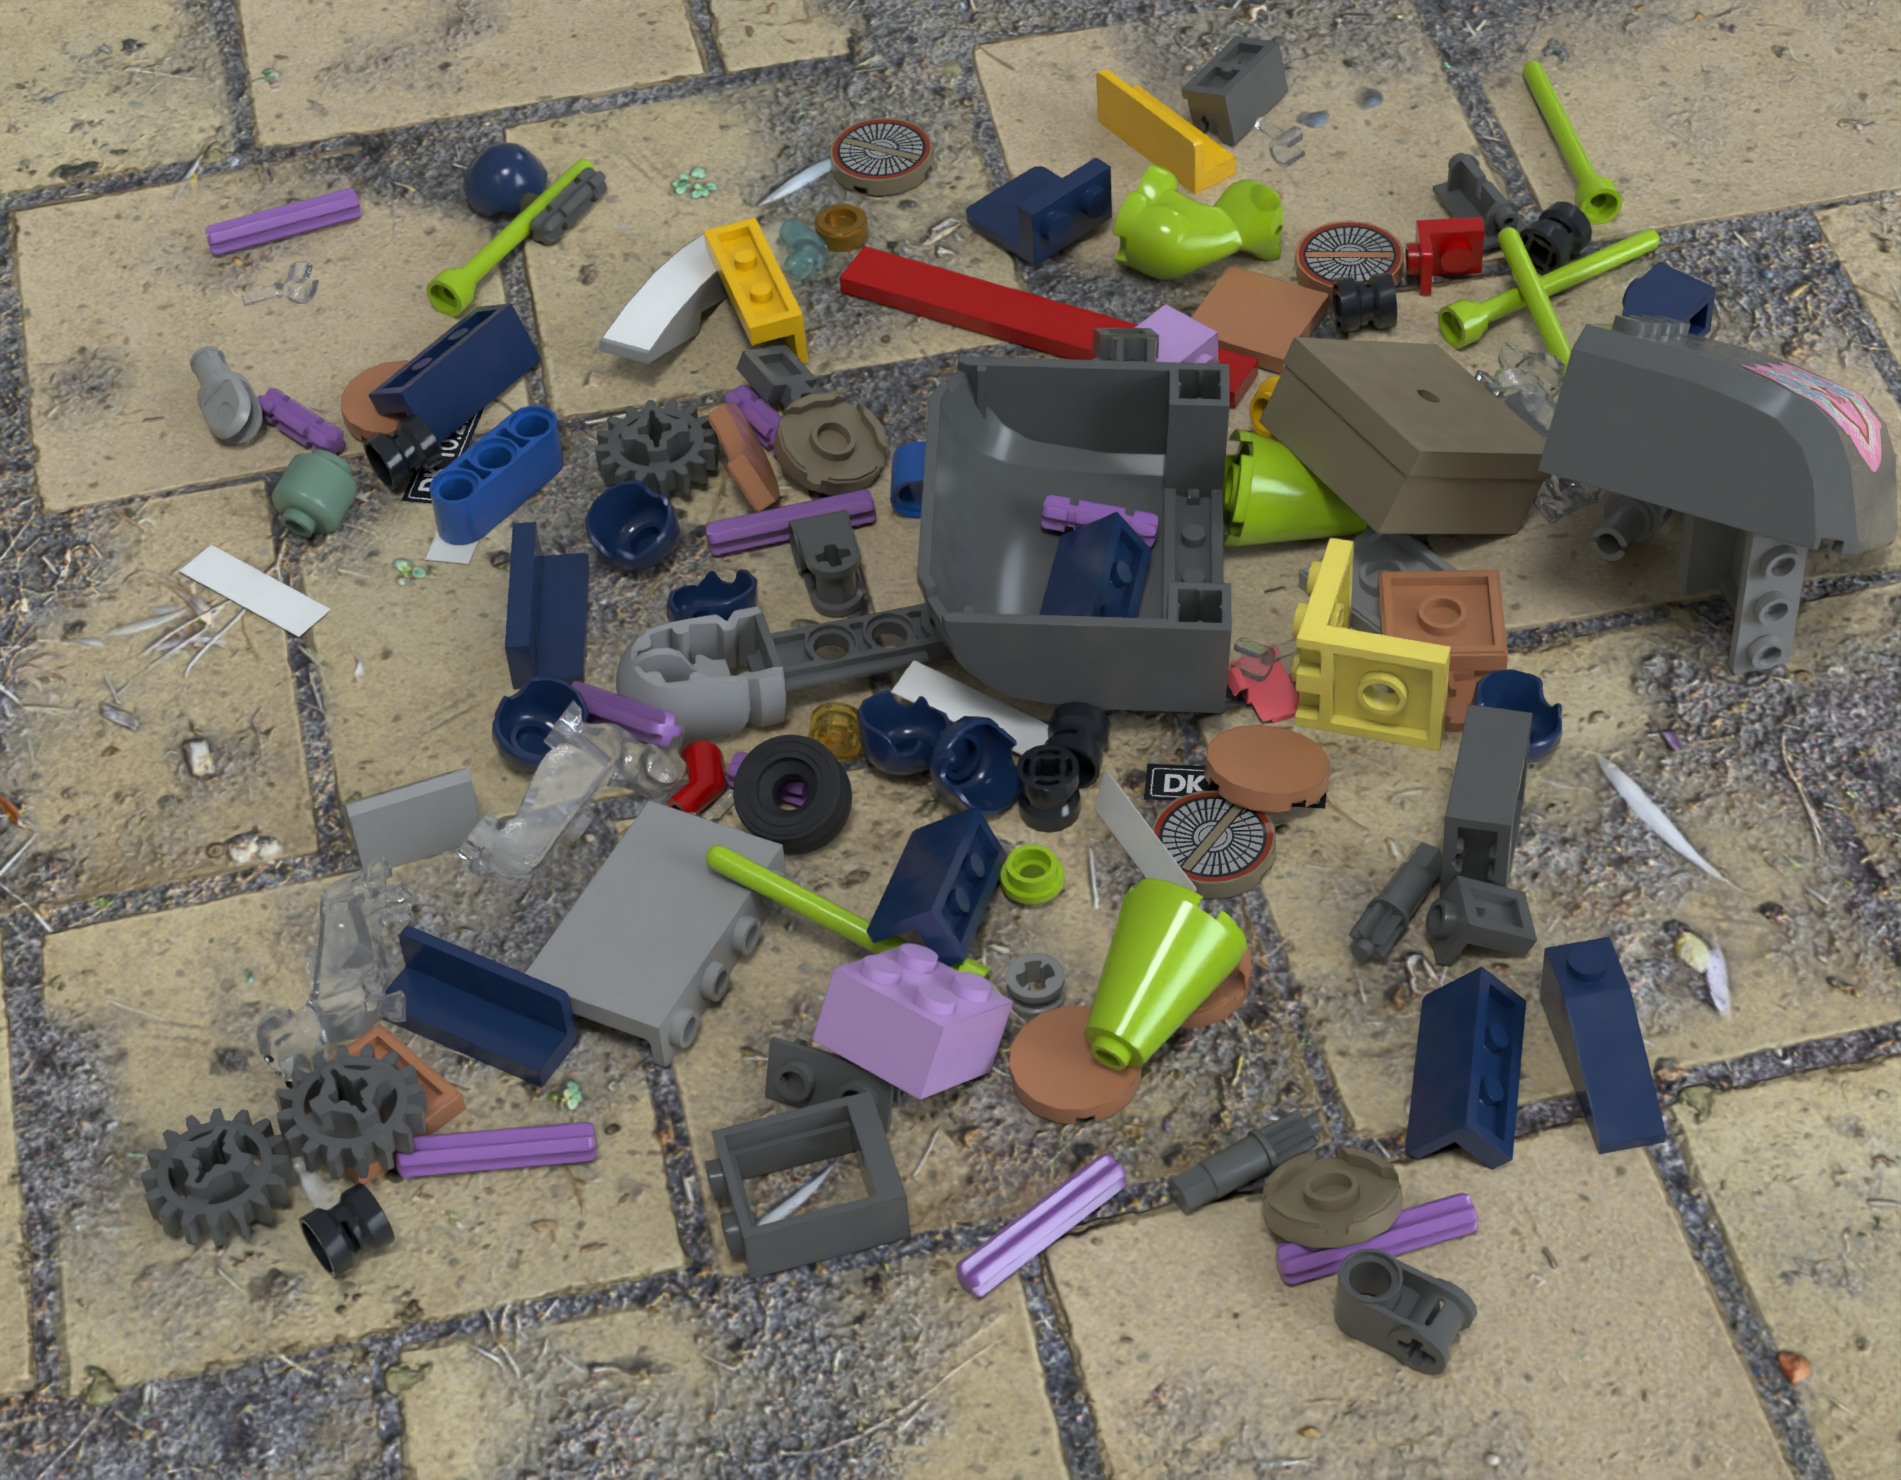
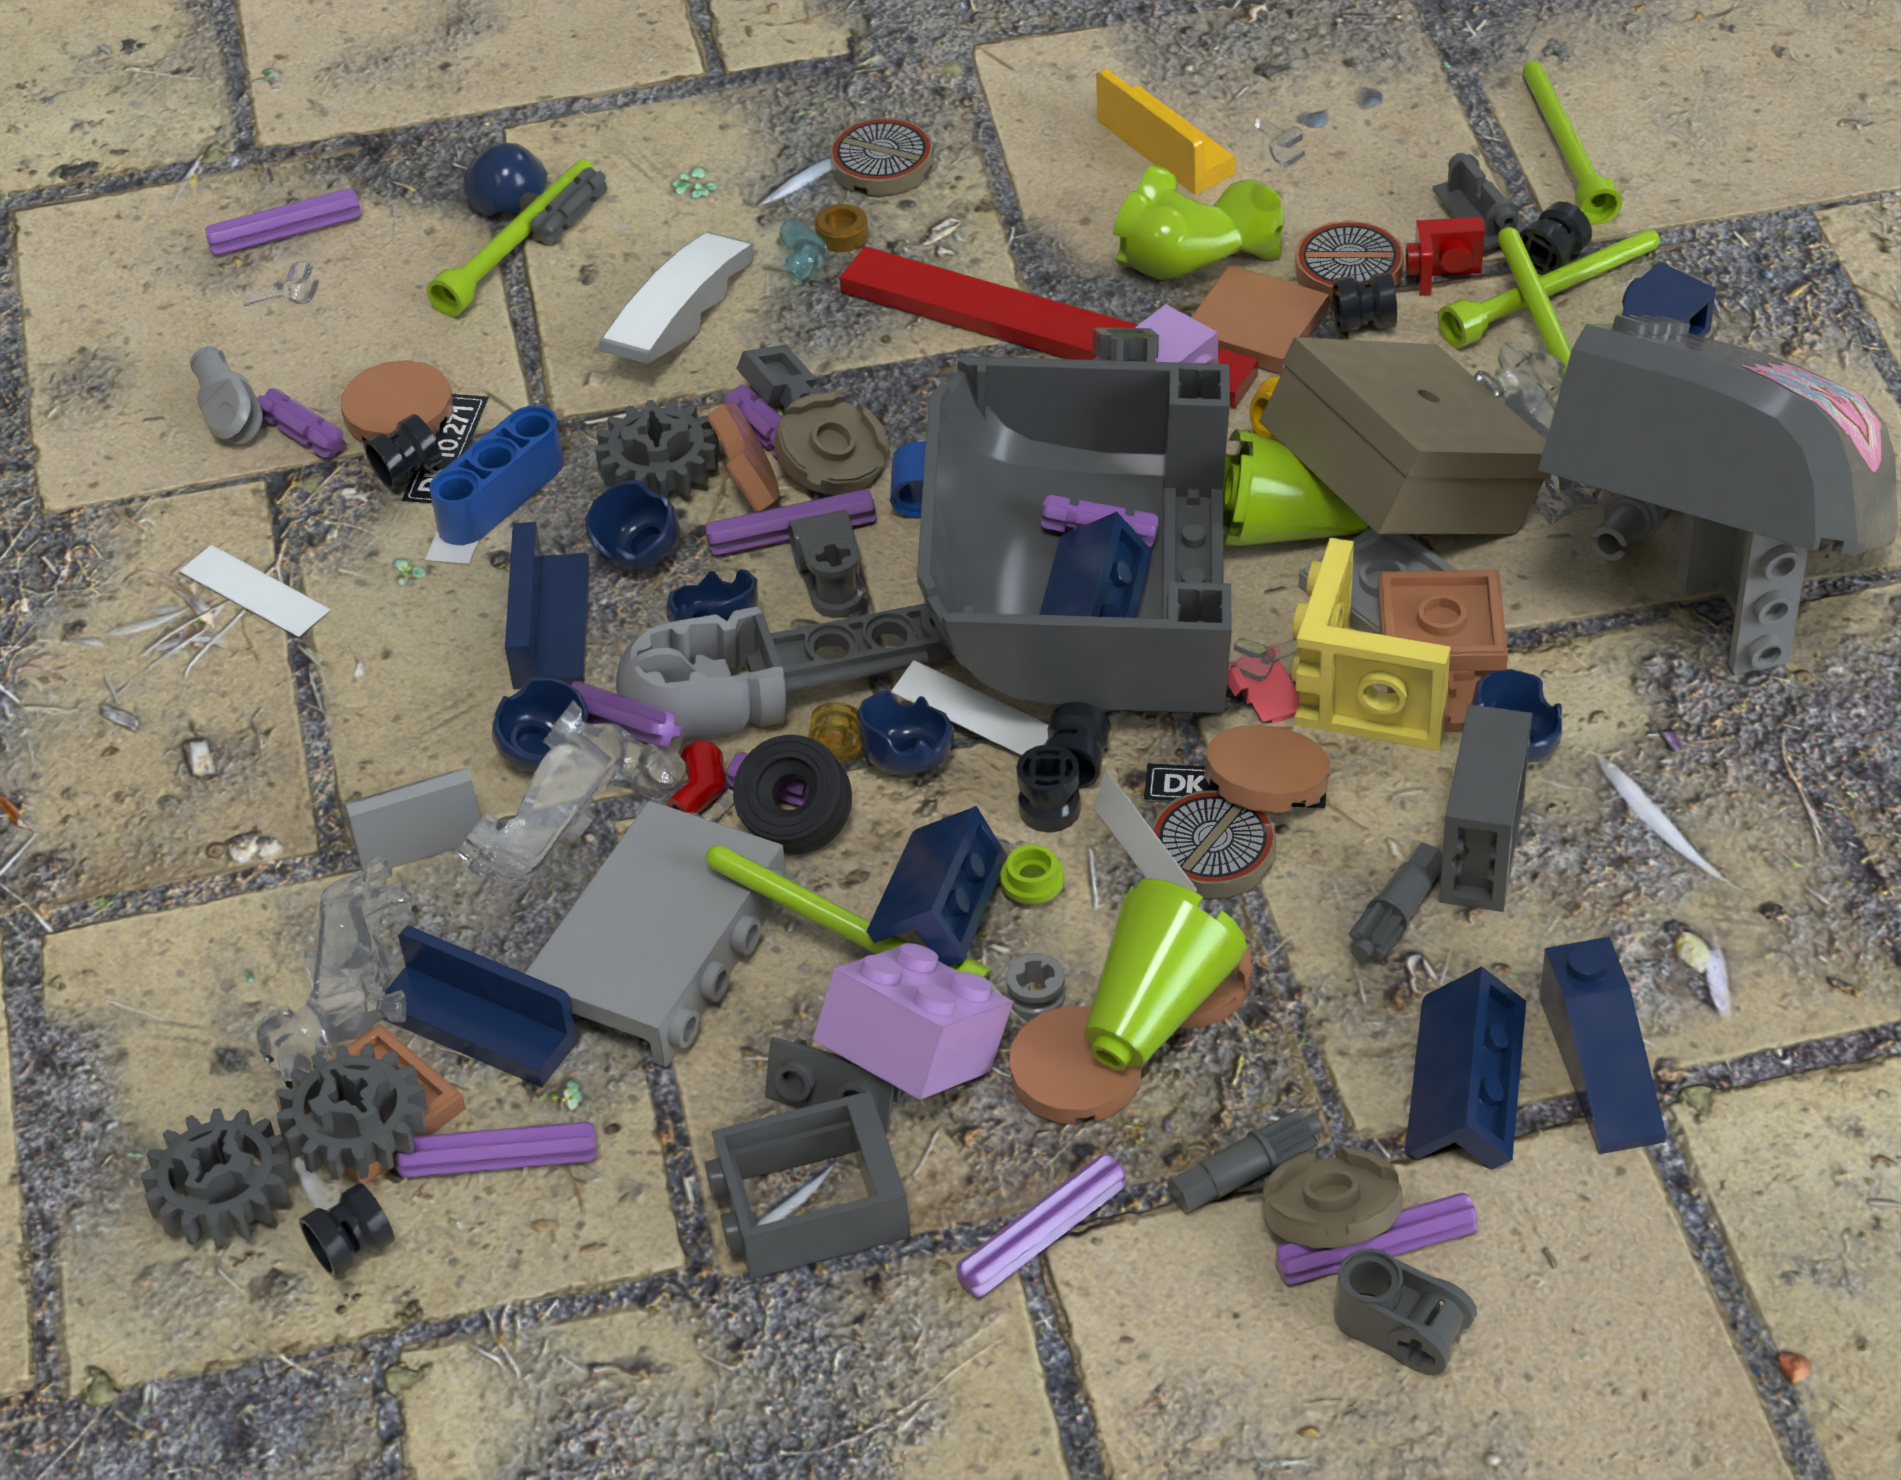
sand green head [272,449,358,538] -> none
dark blue panel [368,303,540,445] -> none
yellow panel [704,217,809,364] -> none
dark blue hair [929,716,1019,815] -> none
dark blue bracket [966,157,1112,266] -> none
dark grey hinge [1181,36,1288,145] -> none
dark grey bracket [1426,875,1537,966] -> none

